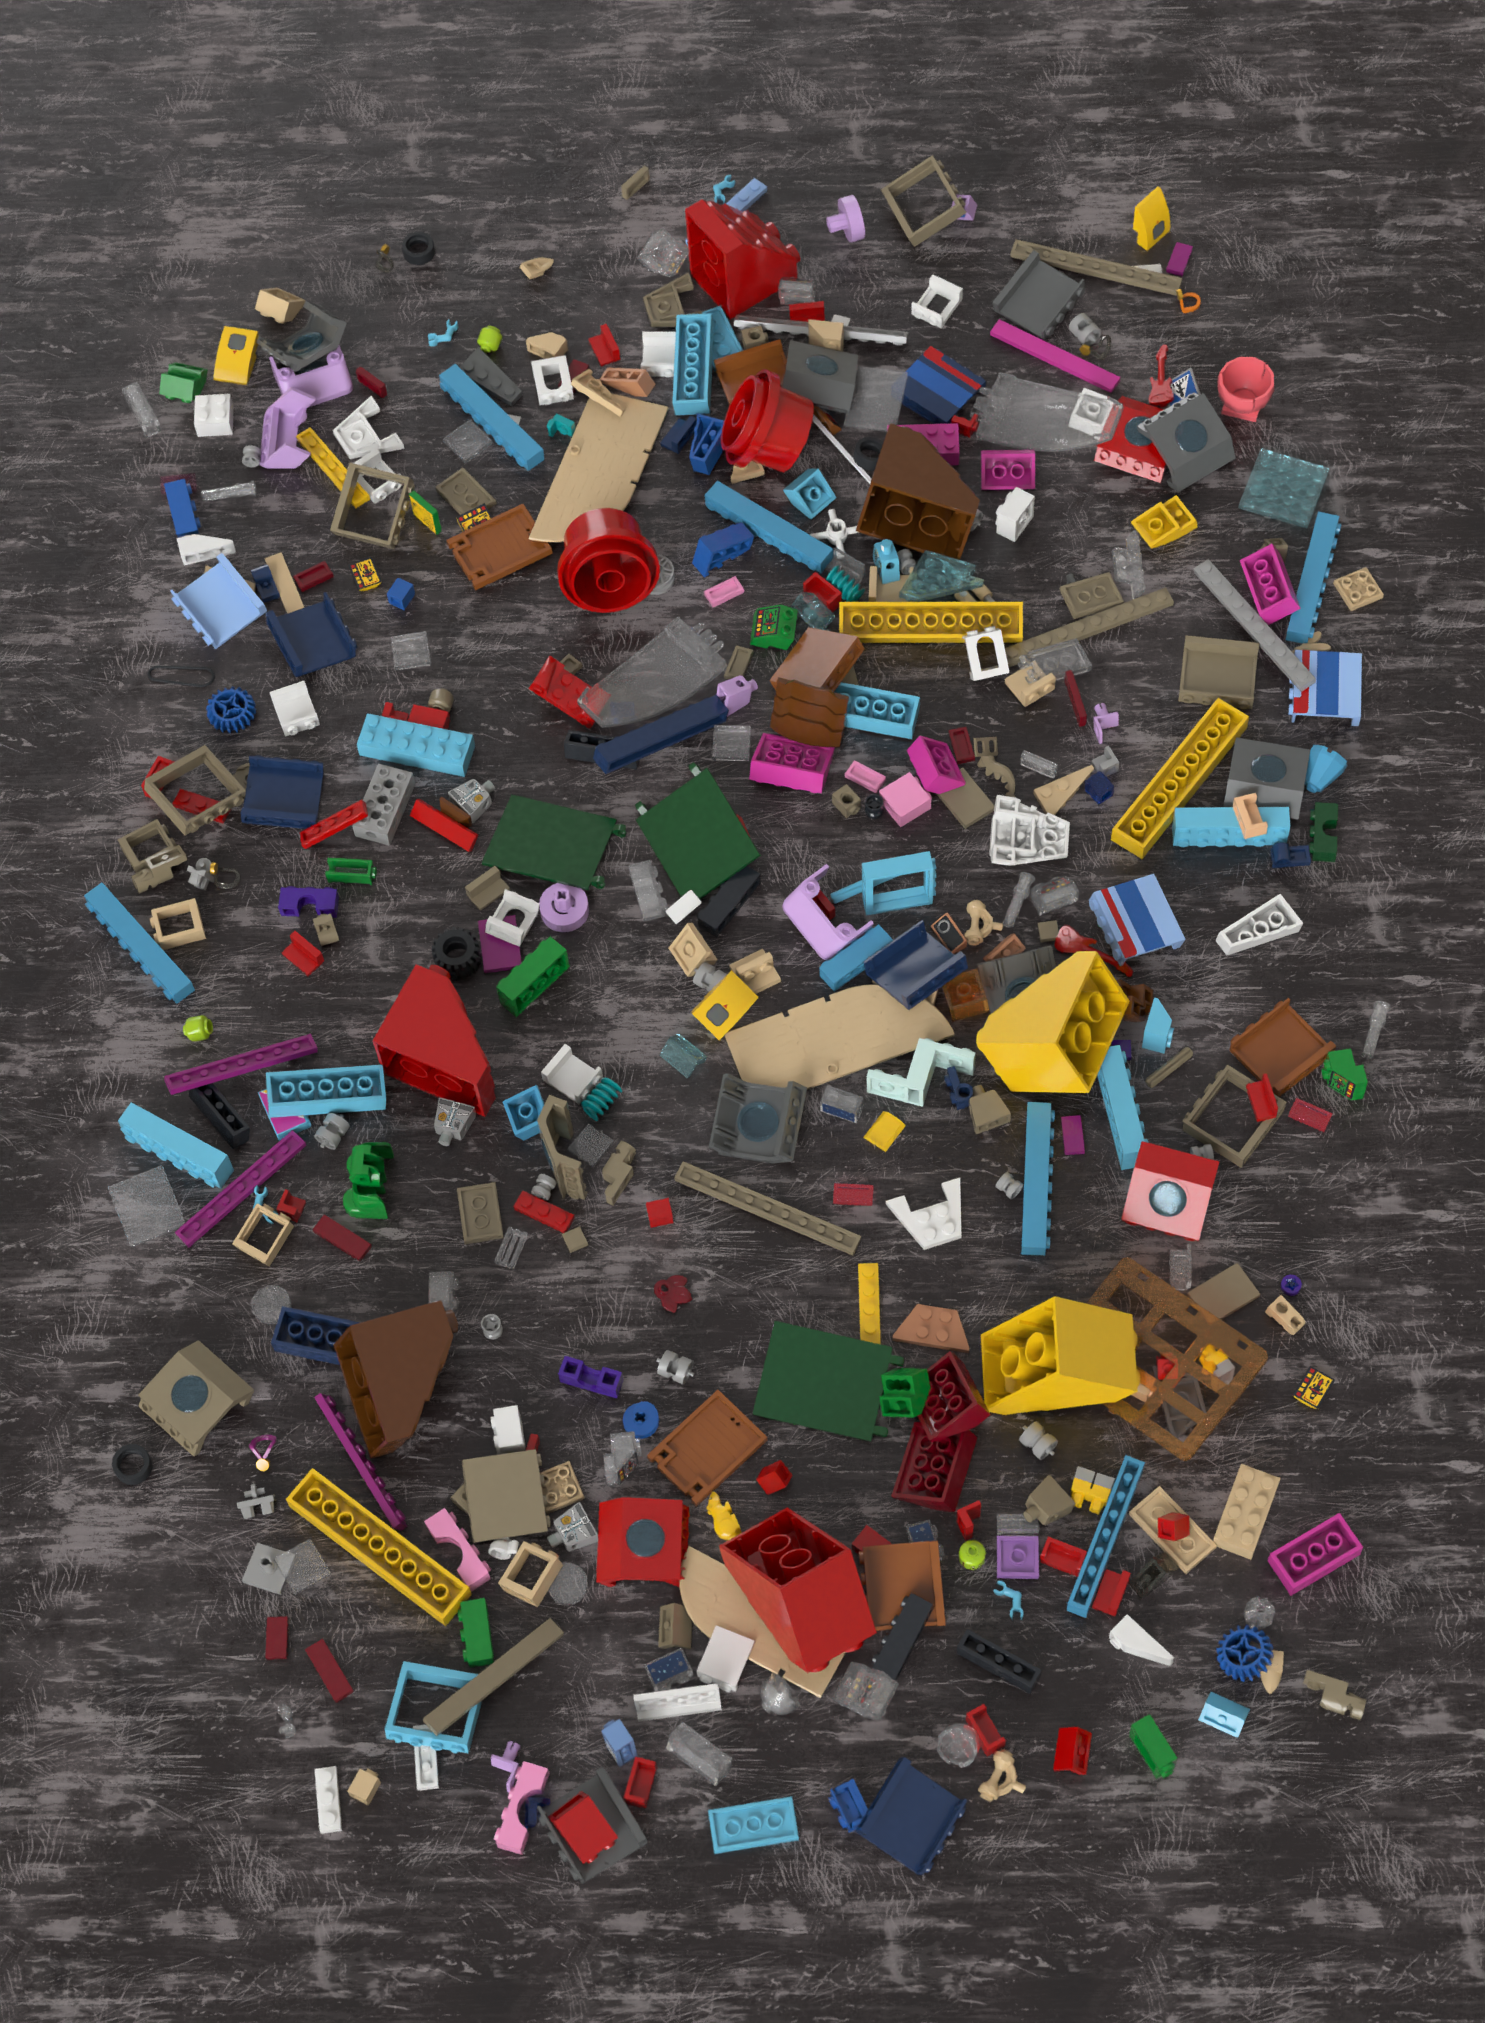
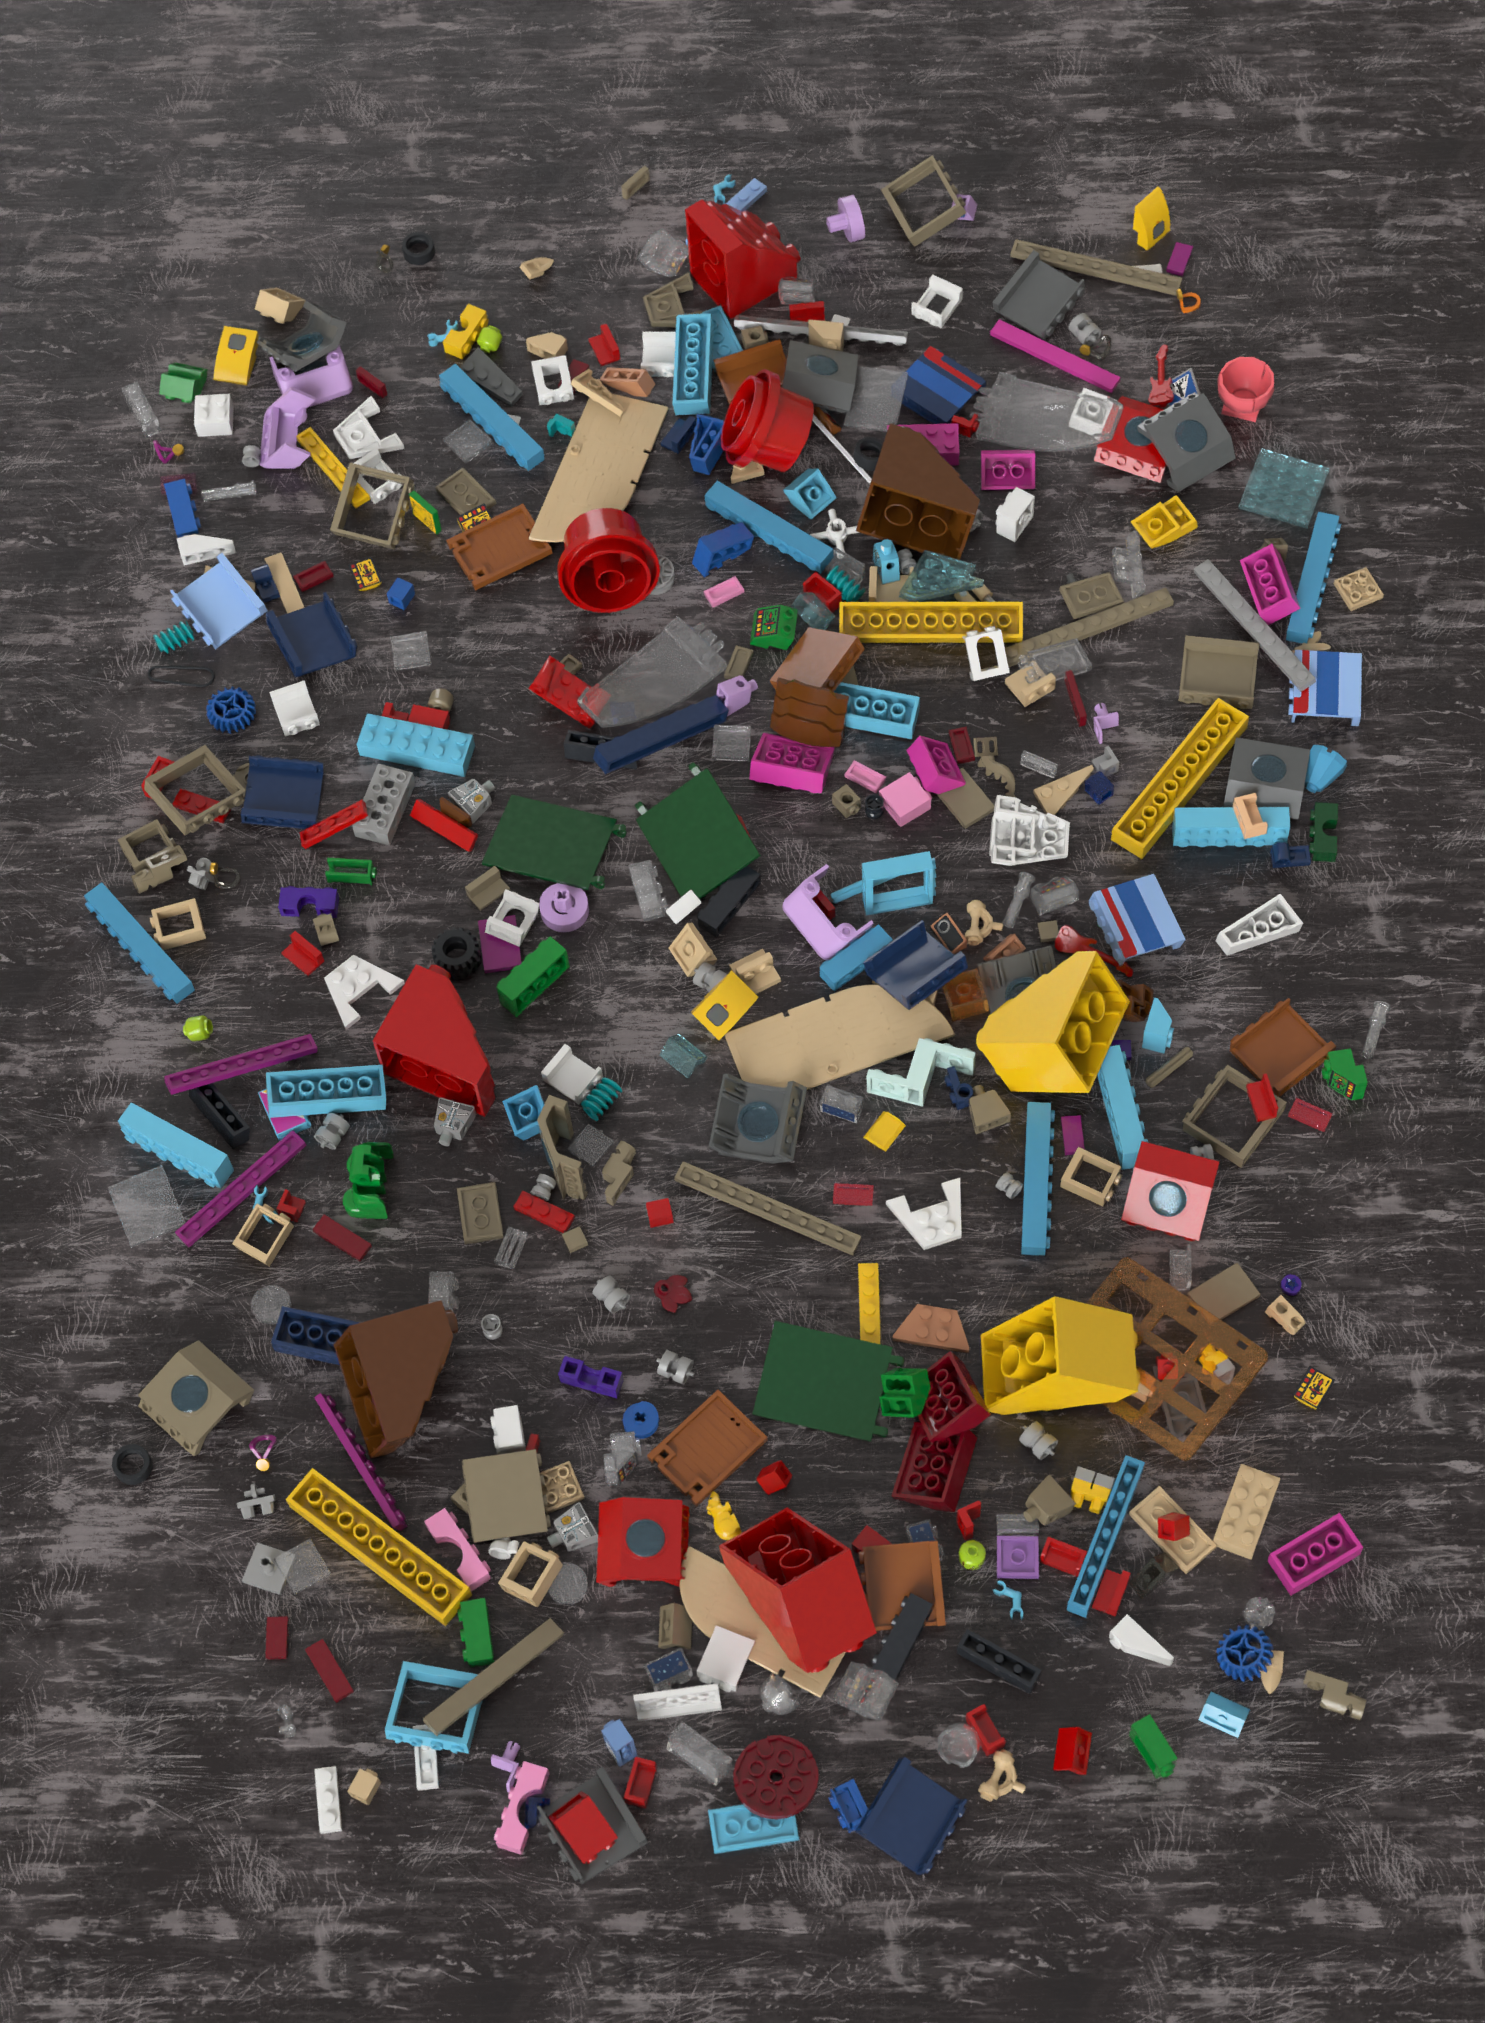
none -> magenta piece [153,440,184,464]
none -> teal piece [153,620,195,654]
none -> white wing [324,955,405,1030]
none -> yellow arch [443,304,489,359]
none -> light grey wheel [592,1275,630,1314]
none -> dark red plate [733,1735,819,1819]
none -> tan window [1060,1147,1123,1206]

